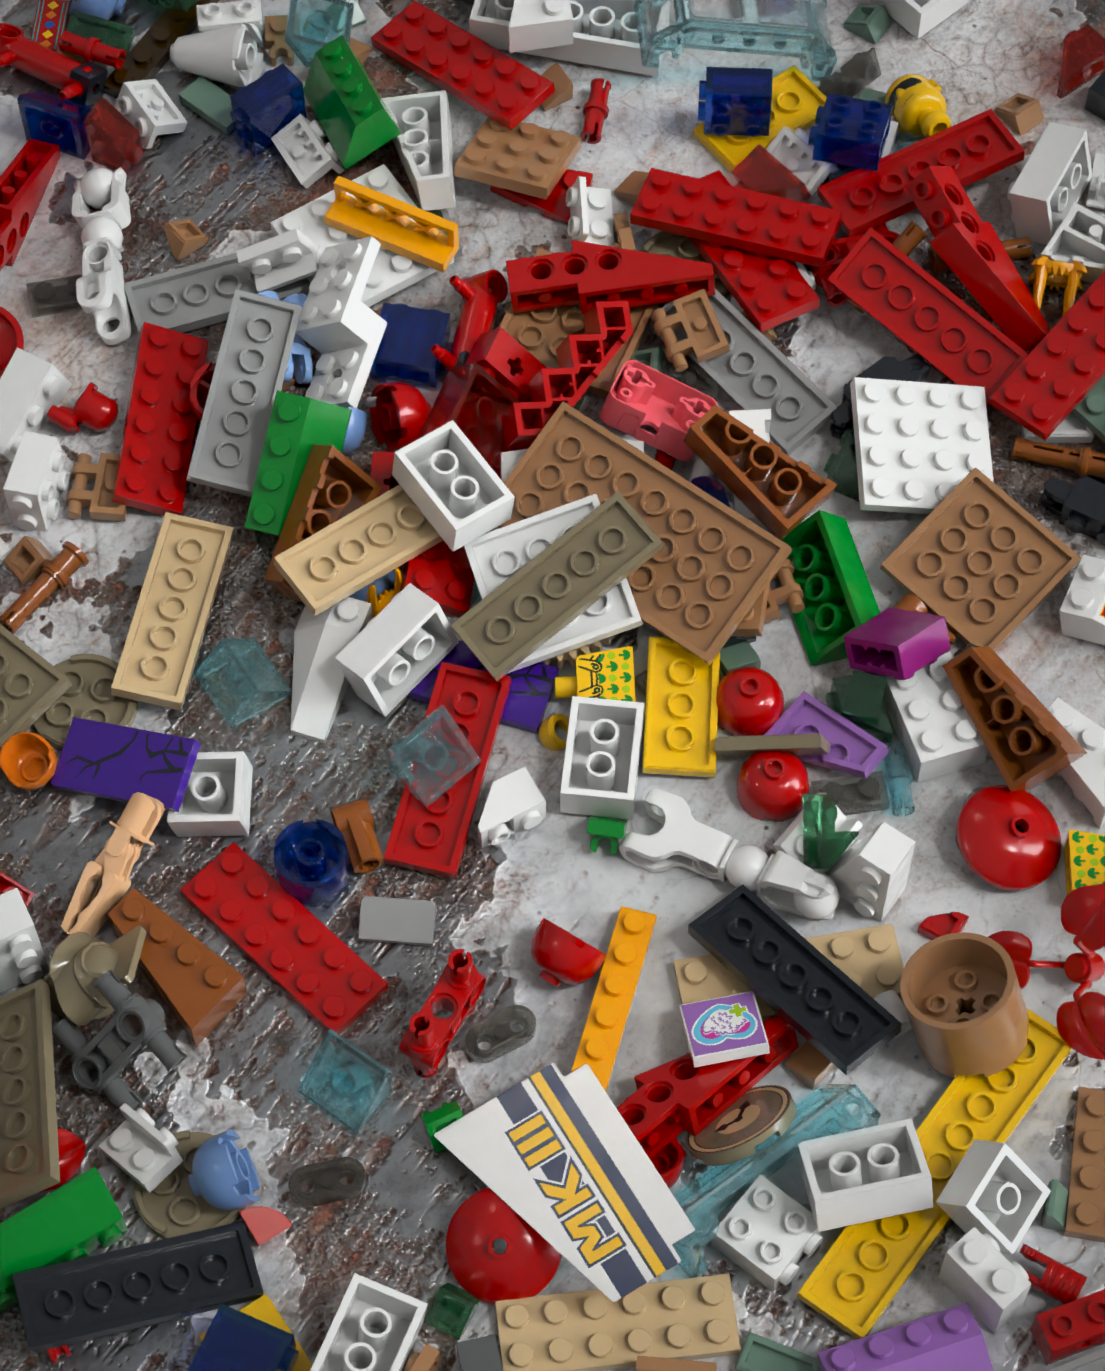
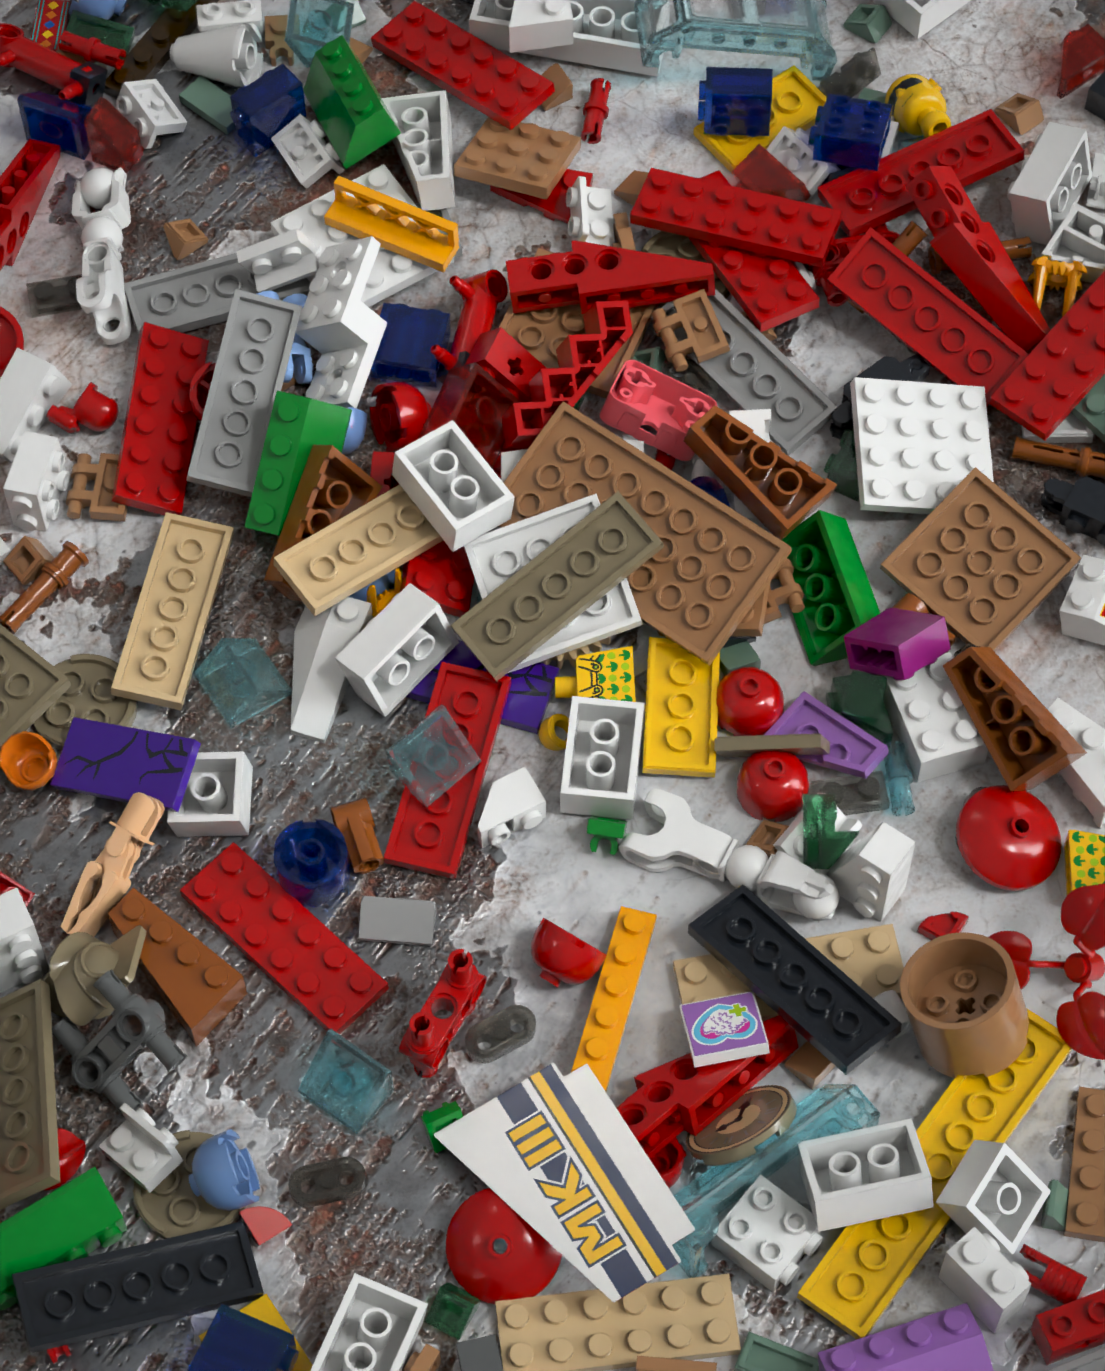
none -> medium nougat slope [745,819,789,857]

